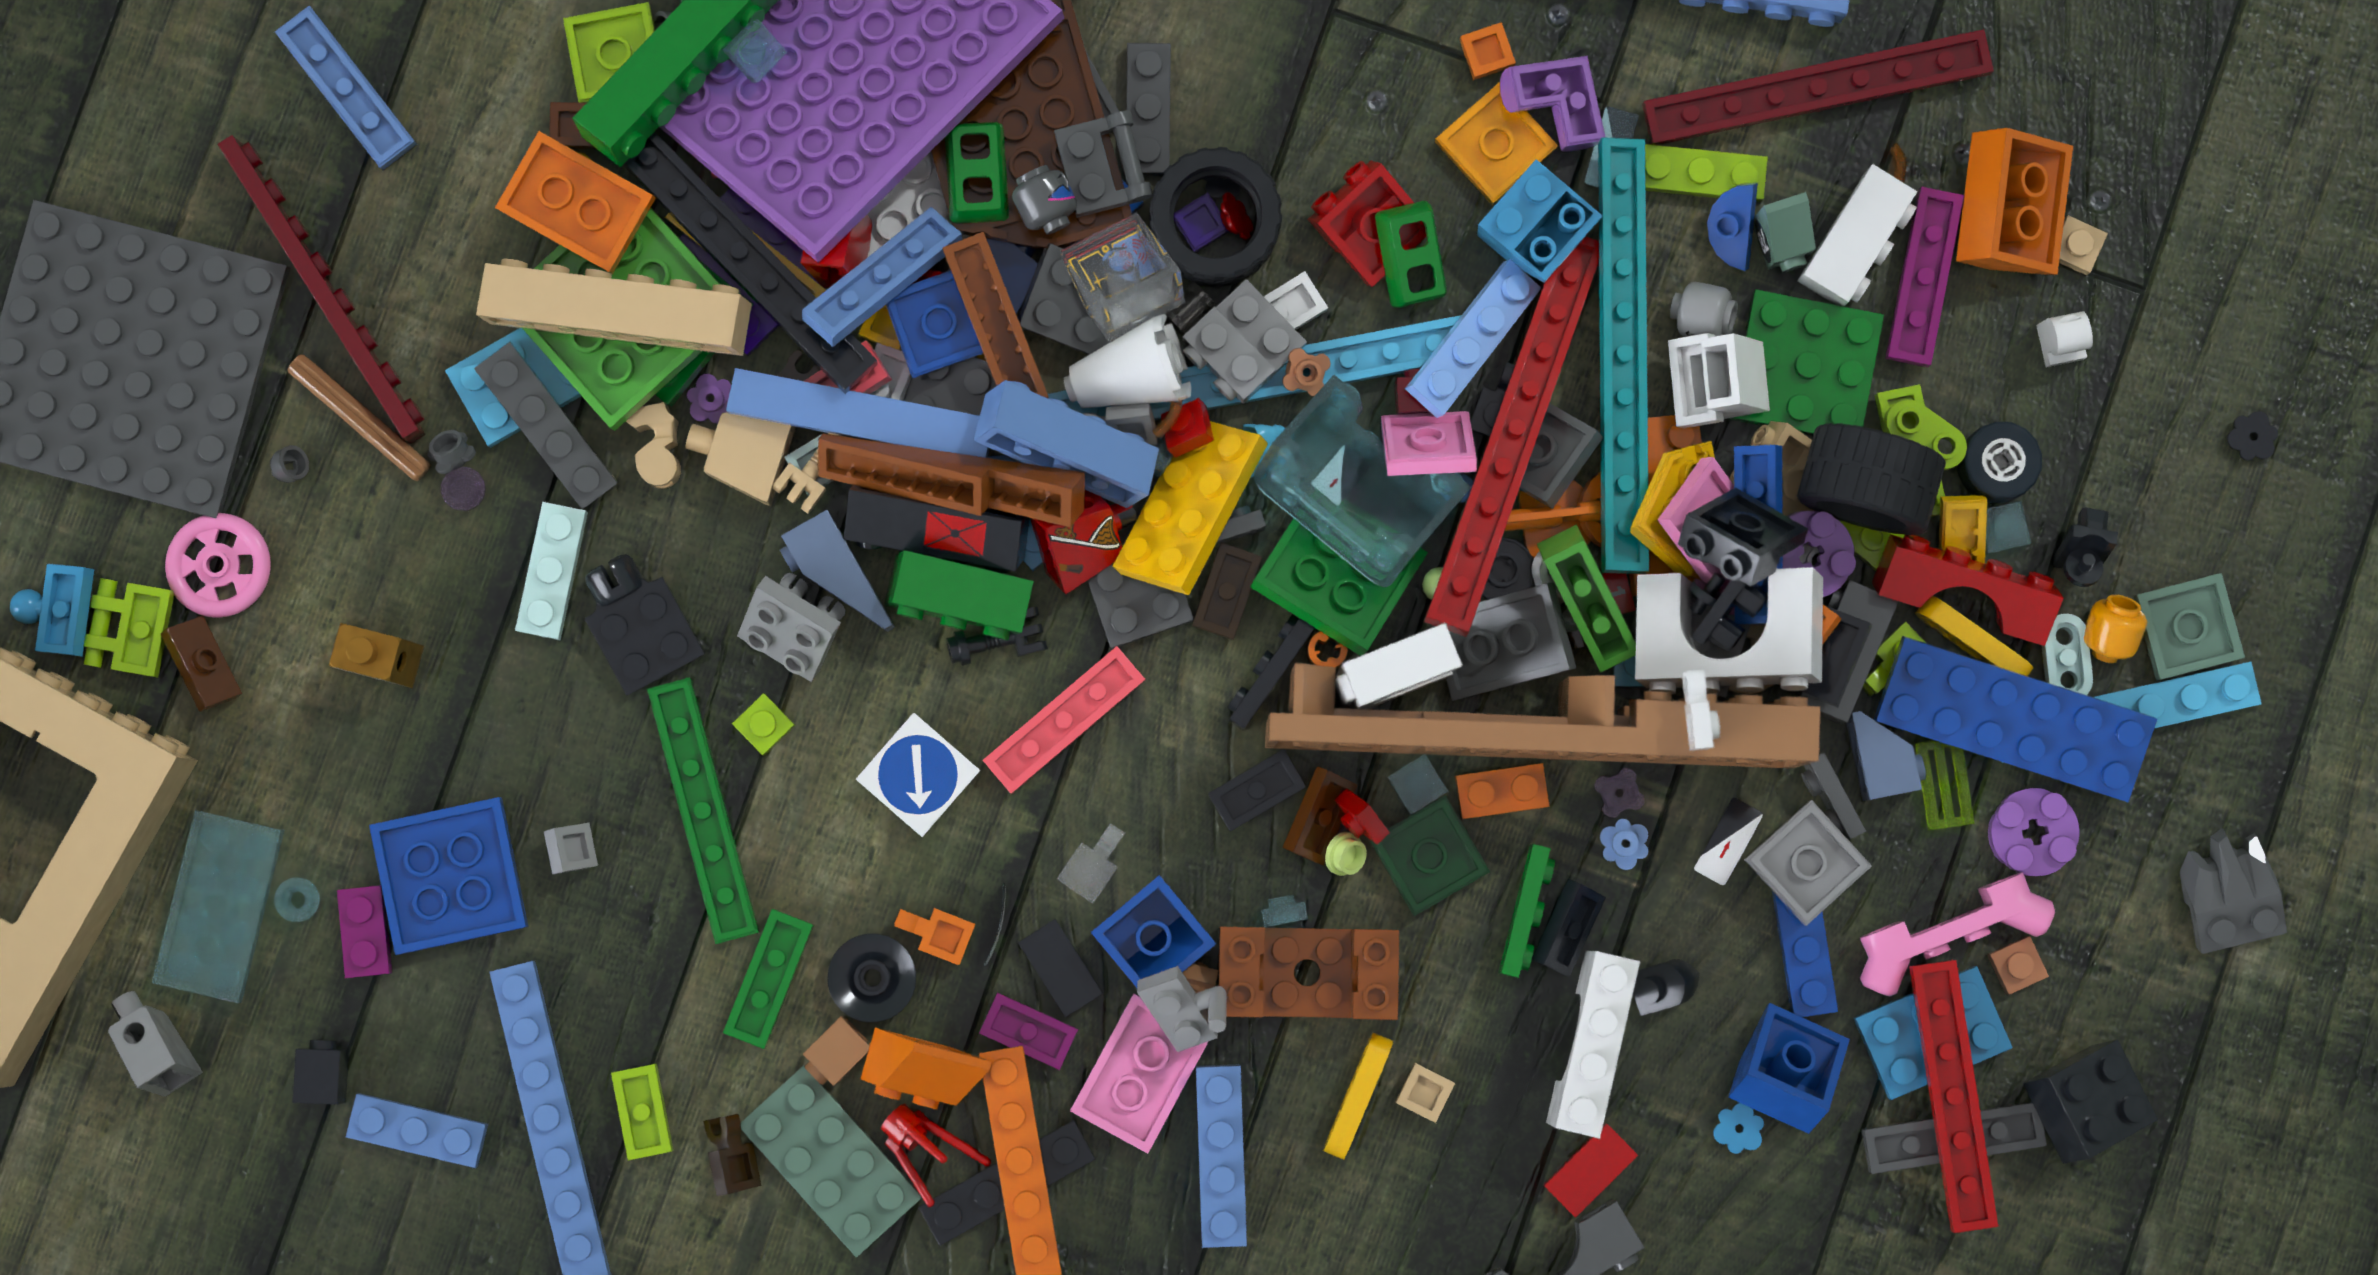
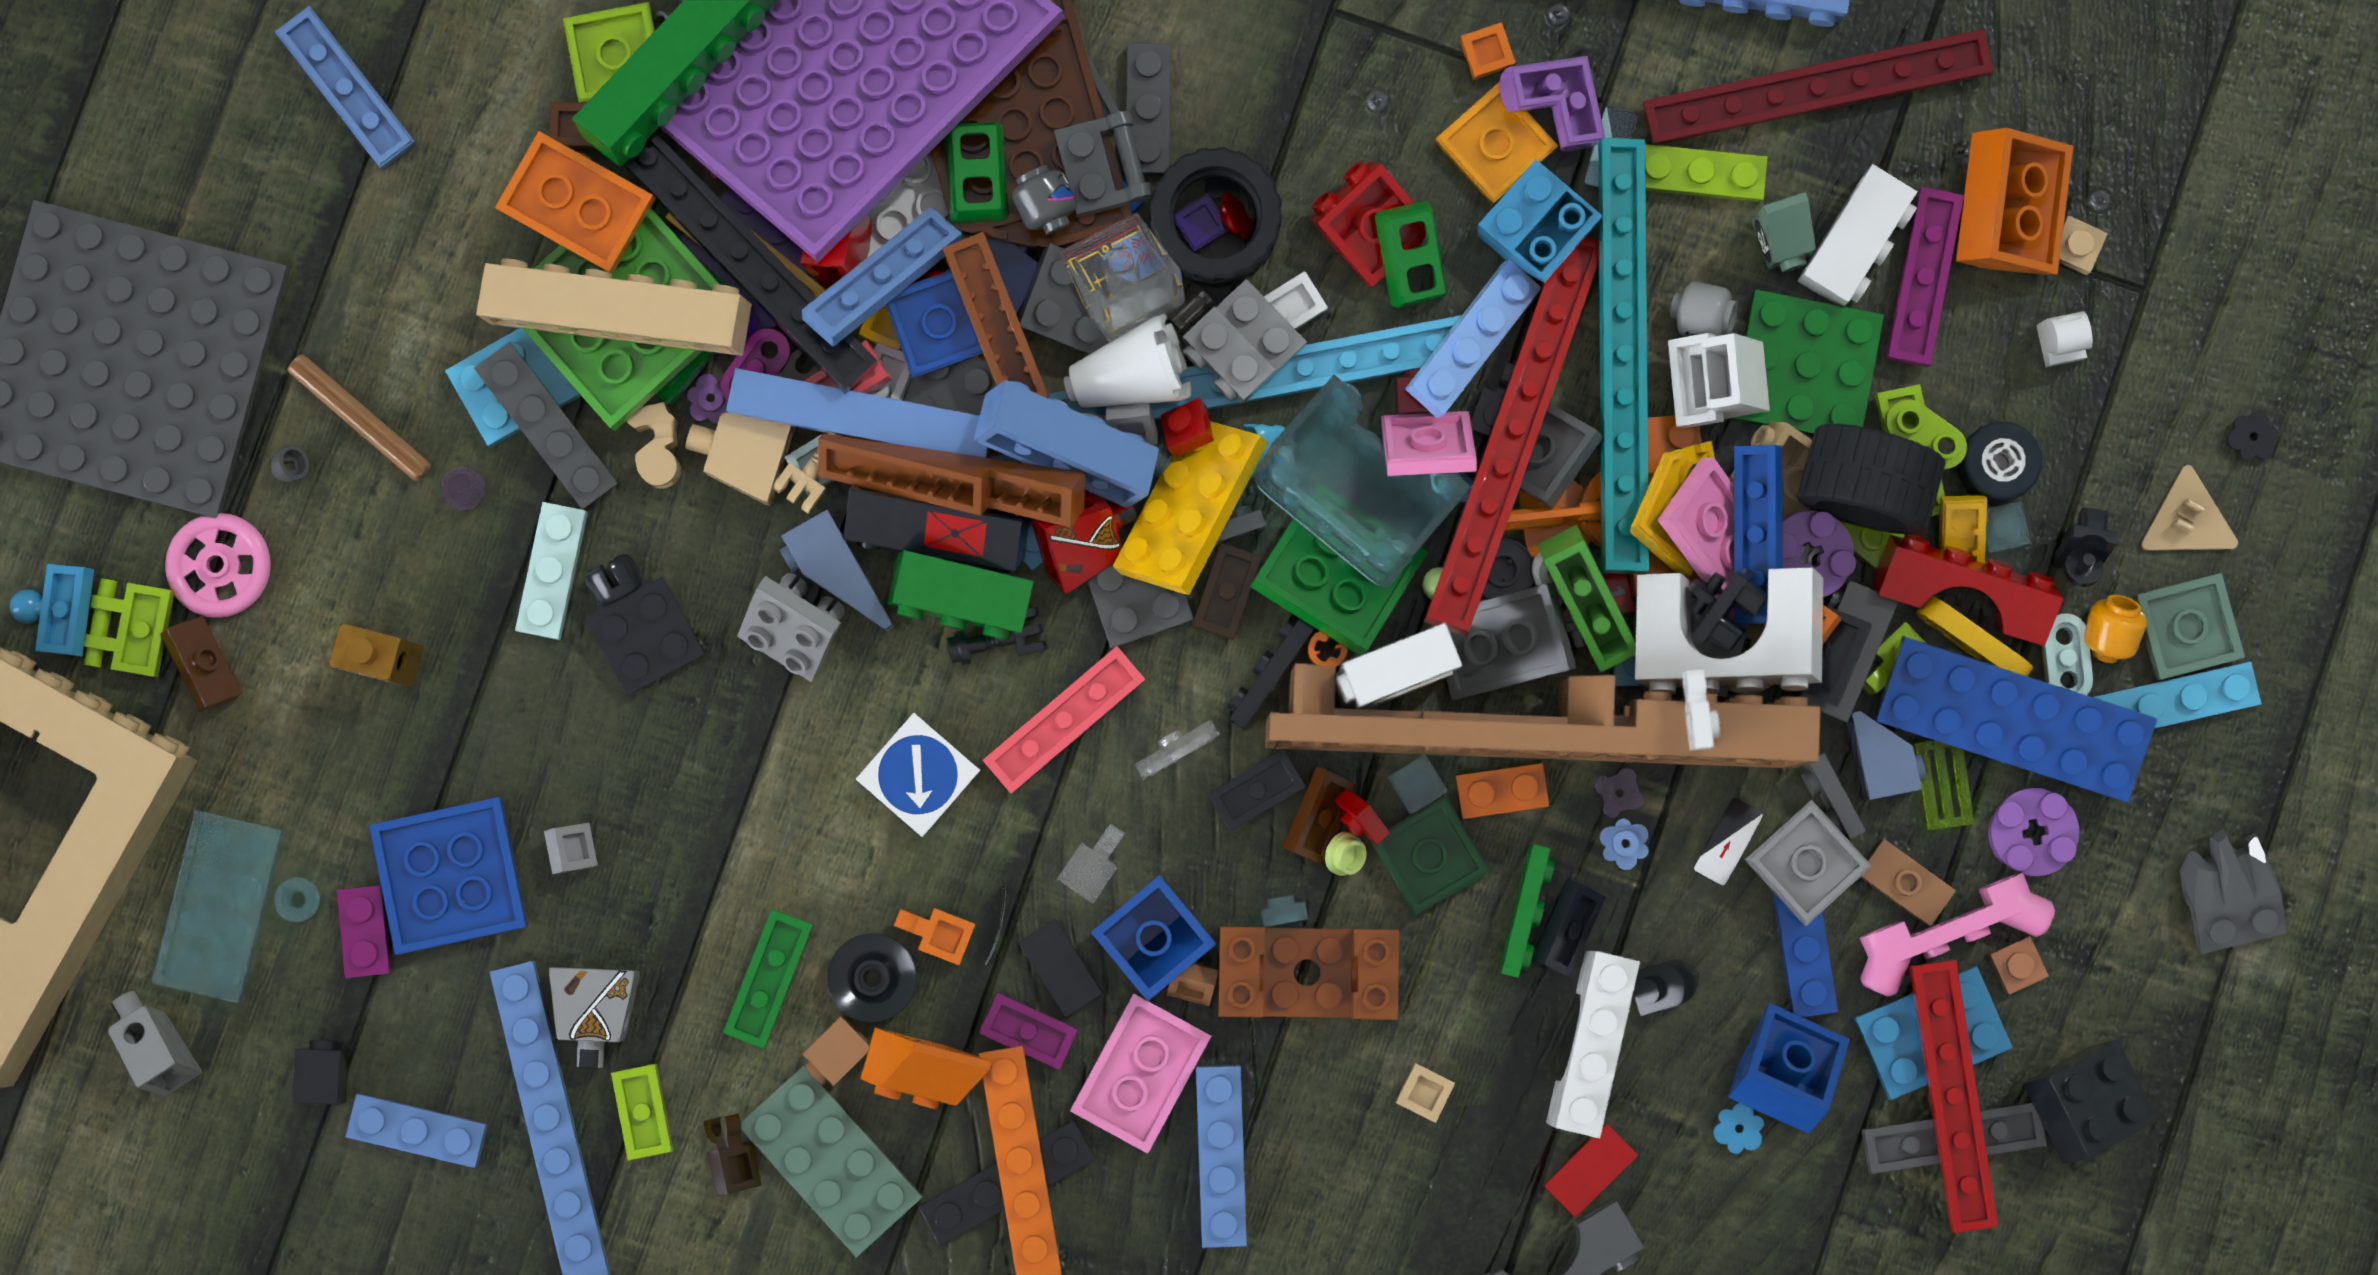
dark red plate [217,135,426,443] -> none
dark grey plate [427,430,476,474] -> none
green tile [647,677,760,944] -> none
clear light blue plate [722,19,787,83] -> none
lime plate [732,693,796,756] -> none
red plant [881,1104,991,1207] -> none
light grey plate [1137,966,1227,1052] -> none
clear orange leg [1152,399,1183,438] -> none
nougat plate [1282,348,1331,397] -> none
clear light blue sticker [1310,445,1371,507] -> none
yellow beam [1323,1032,1393,1160] -> none
black plate [1678,488,1809,587] -> none
blue plate [1707,183,1758,271] -> none
clear orange leg [1889,143,1907,184] -> none
none -> light grey torso [549,967,640,1068]
none -> magenta plate [721,327,792,401]
none -> clear plate [1134,720,1220,781]
none -> medium nougat plate [1860,839,1956,926]
none -> tan piece [2141,465,2238,551]

